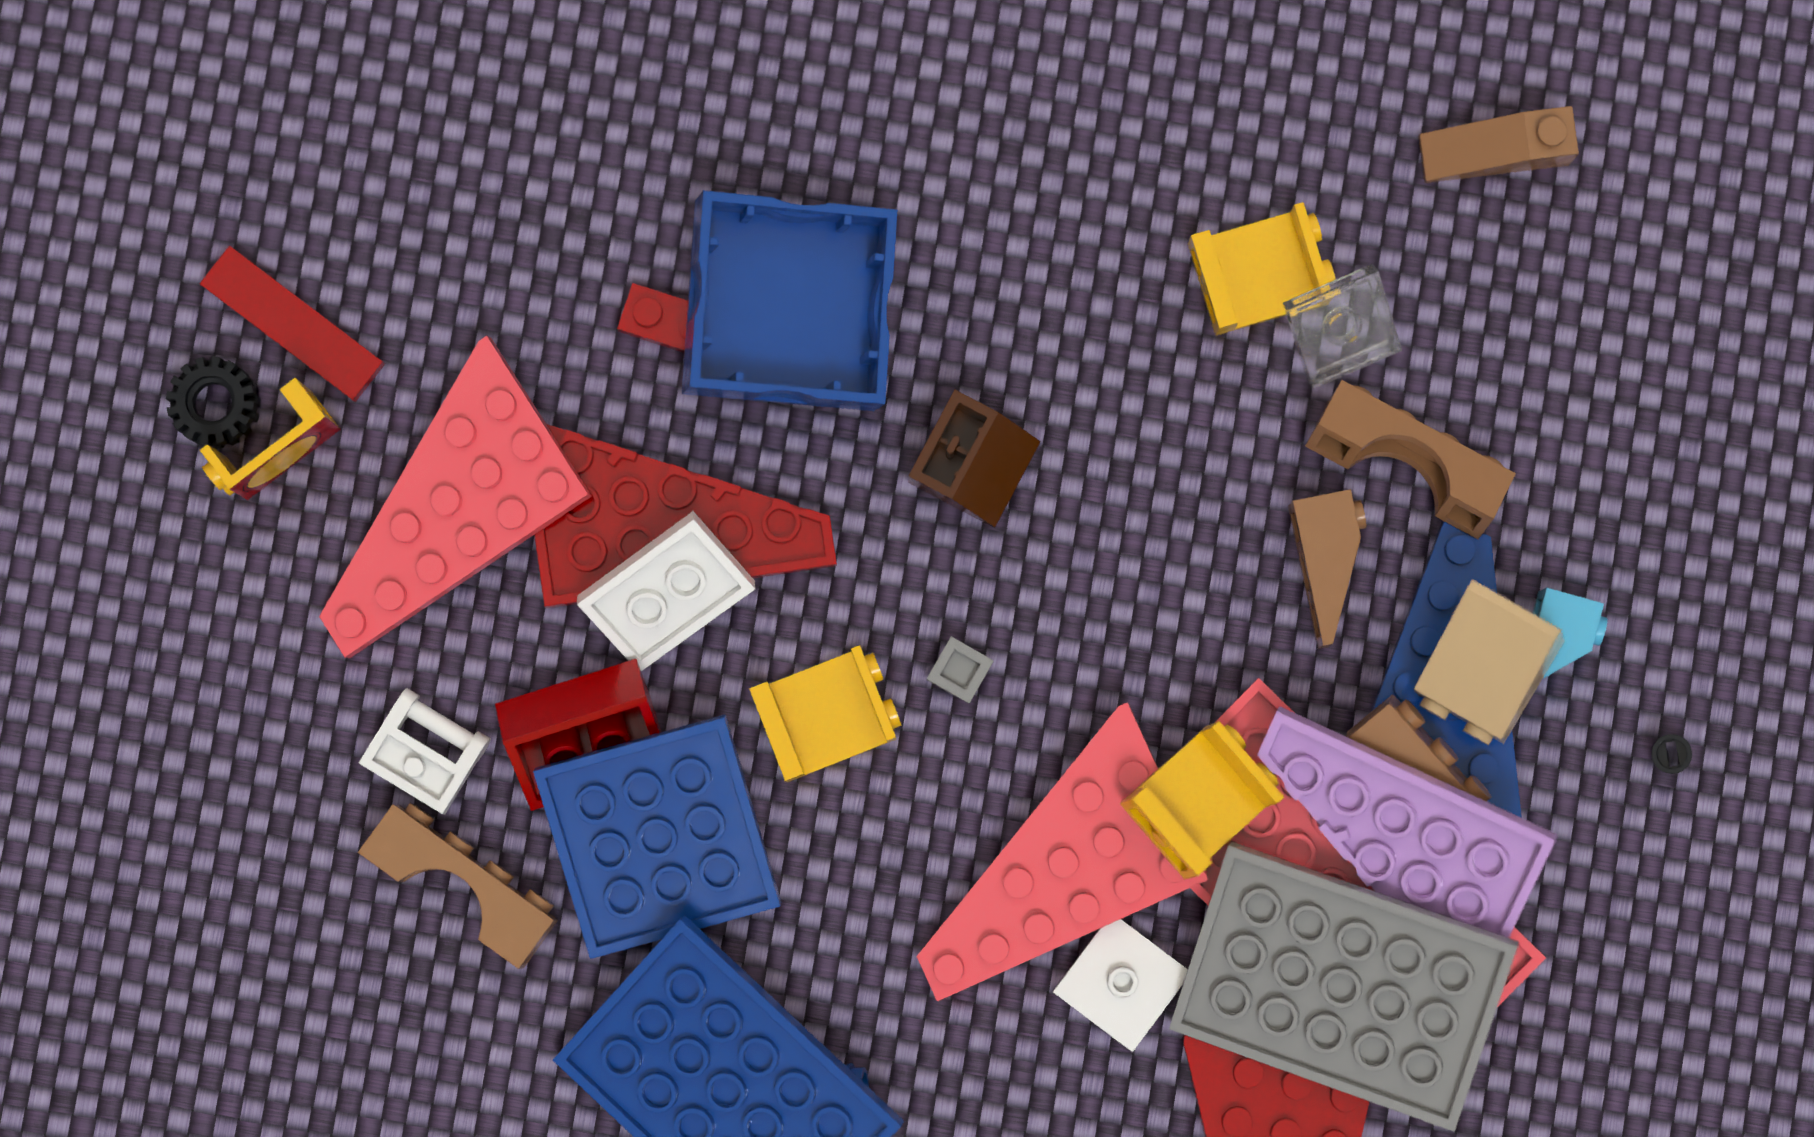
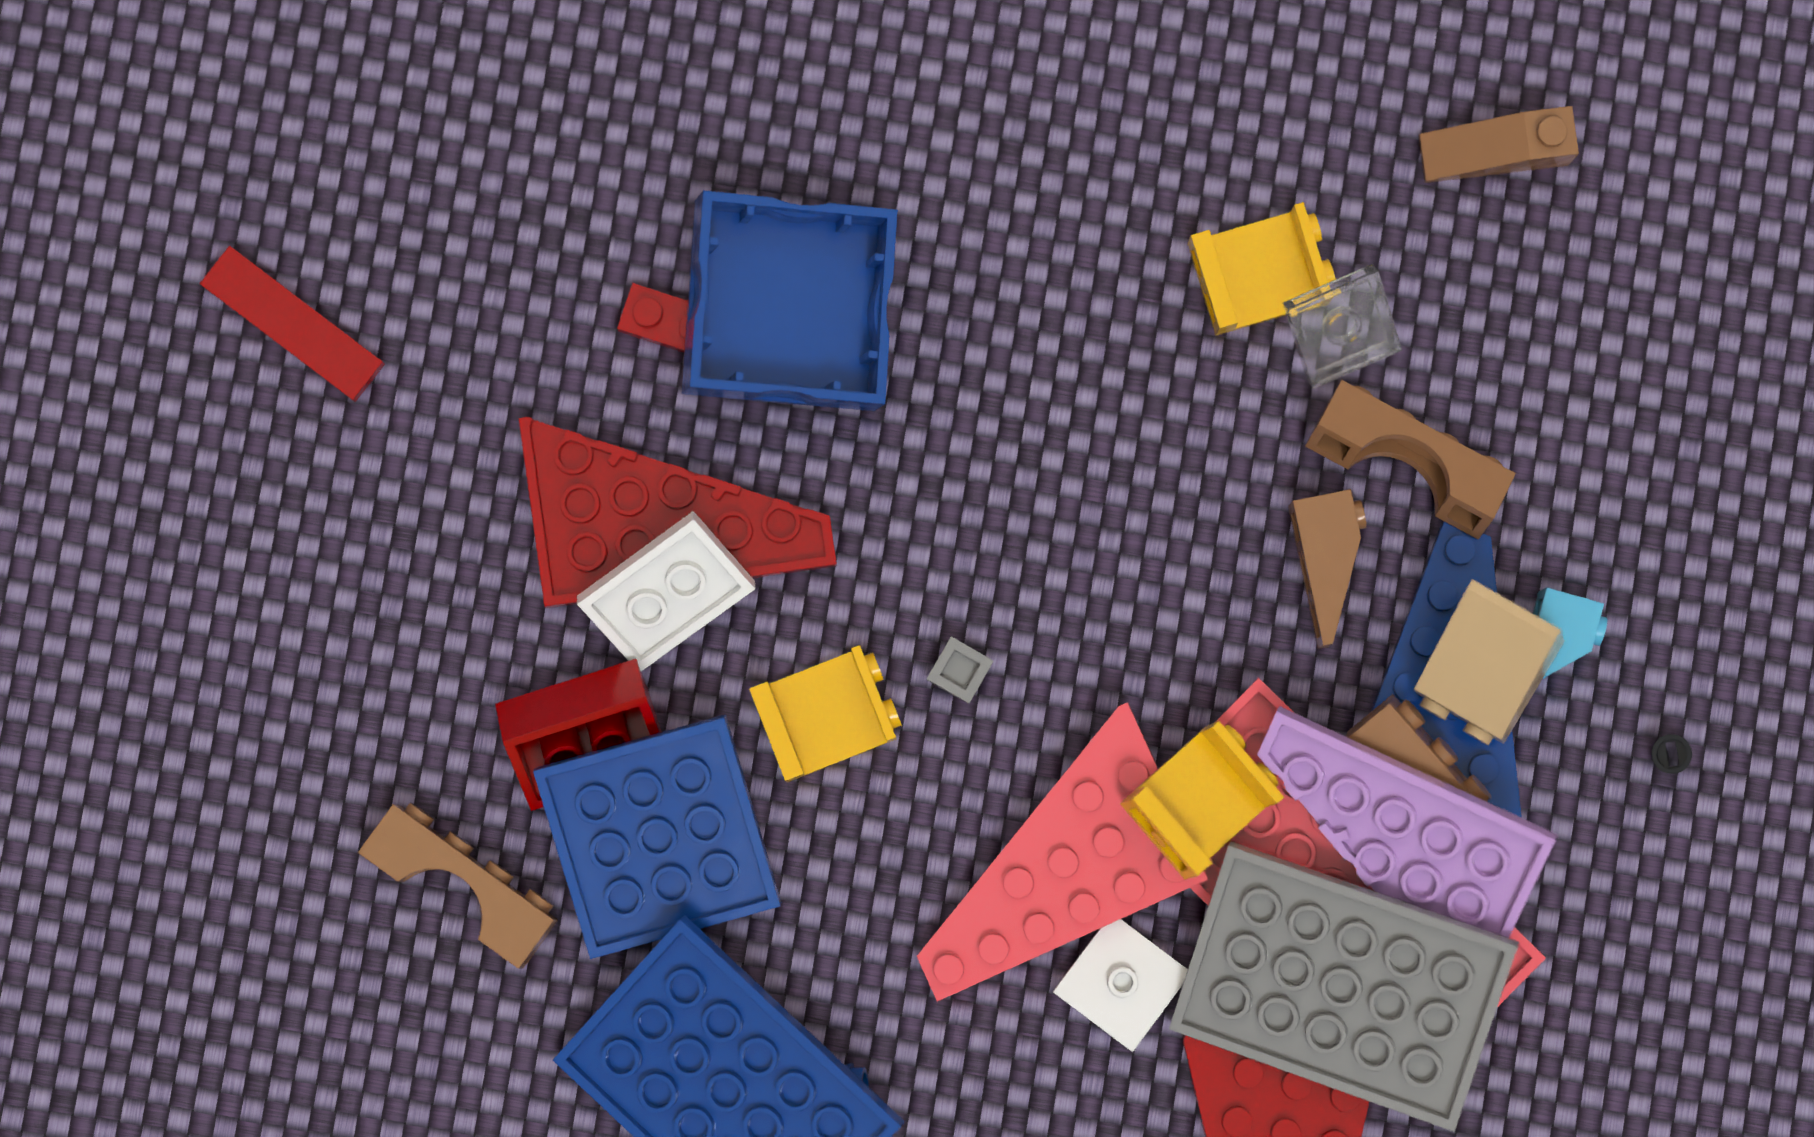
black tyre [166,356,261,449] -> none
yellow panel [200,378,341,500] -> none
coral wing [319,336,592,658] -> none
white plate [359,688,491,815] -> none
reddish brown slope [908,389,1041,528] -> none

